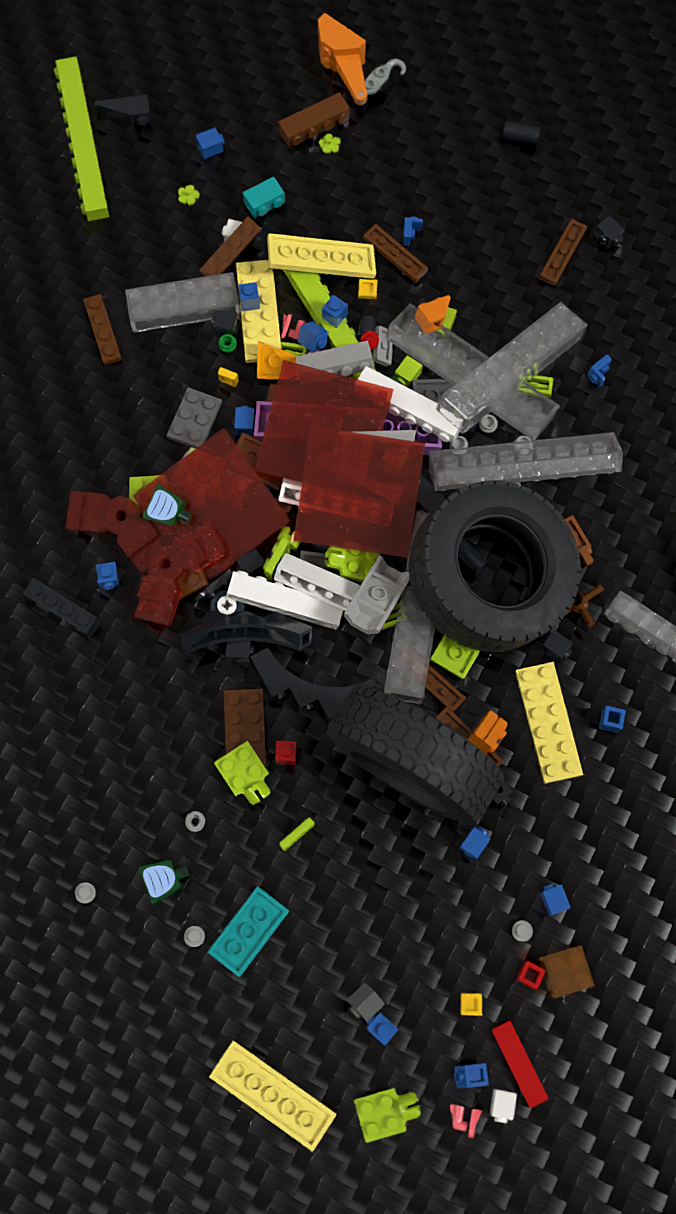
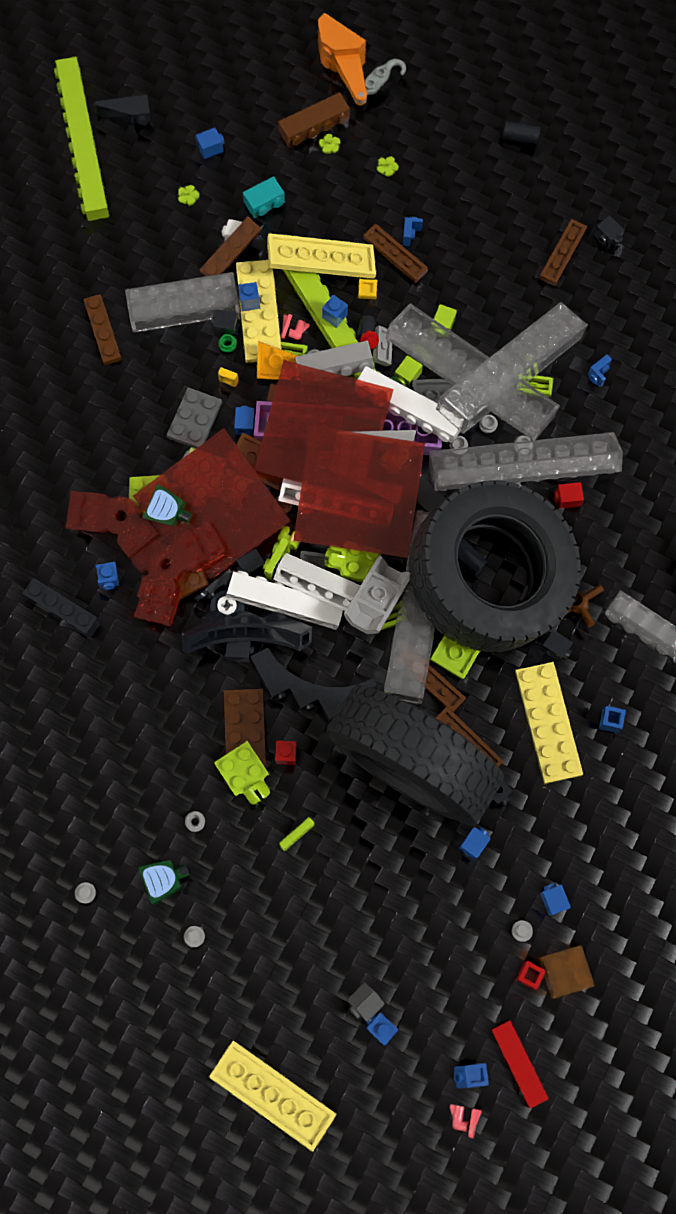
teal tile [208,886,289,978] -> none
blue brick [297,321,328,352] -> none
lime plate [354,1088,420,1143] -> none
orange slope [414,295,451,334] -> none
yellow tile [461,994,482,1015] -> none
orange brick [468,710,508,755] -> none
white brick [490,1089,517,1123] -> none
dark orange hinge [562,515,594,568] -> none
none -> lime plant [377,156,399,176]
none -> red brick [554,482,584,509]

